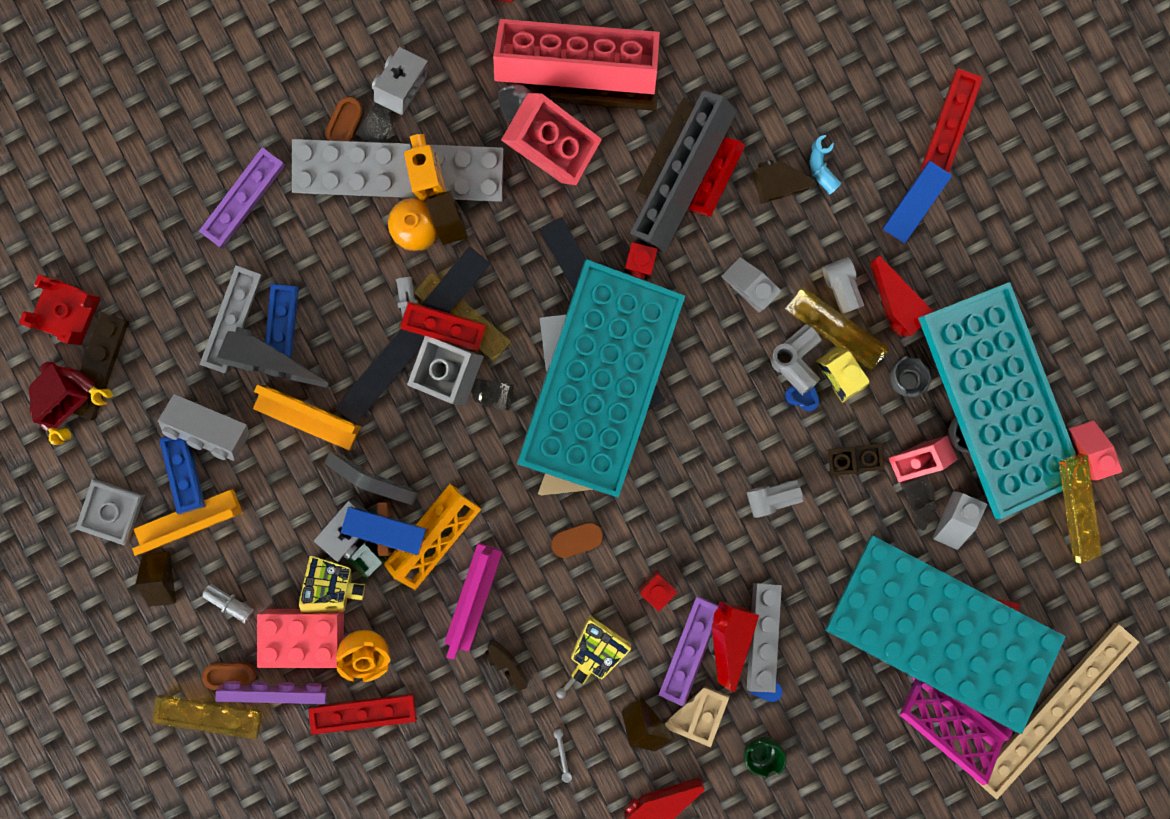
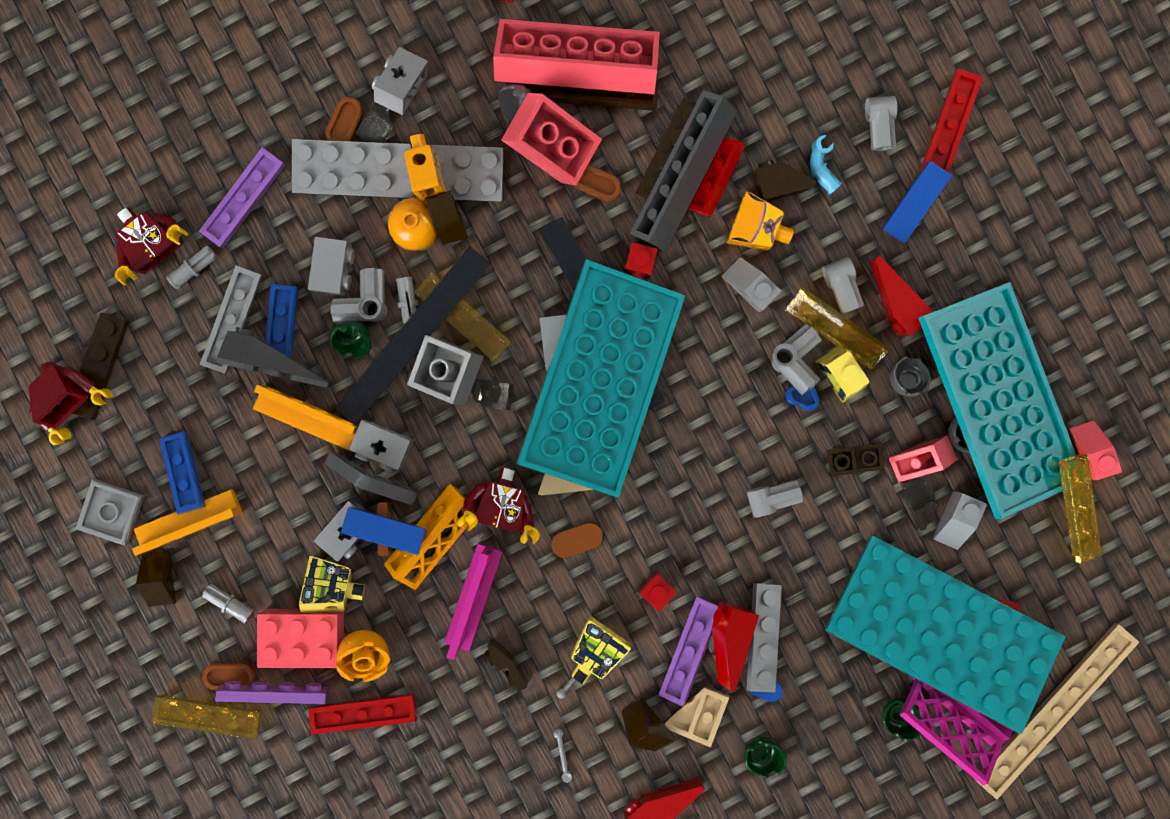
red panel [18,274,101,345] -> none
light grey brick [158,394,249,461] -> none
plate [348,541,386,579] -> none
red plate [400,301,486,351] -> none
none -> dark red torso [115,207,189,286]
none -> light grey axle [166,246,216,290]
none -> light grey brick [308,237,355,296]
none -> dark green hair [329,320,371,359]
none -> light grey piece [331,268,388,323]
none -> light grey brick [349,420,414,472]
none -> dark red torso [457,467,540,544]
none -> dark orange tile [574,164,621,202]
none -> light orange torso [726,191,794,250]
none -> light grey piece [865,96,897,151]
none -> dark green hair [881,697,922,741]

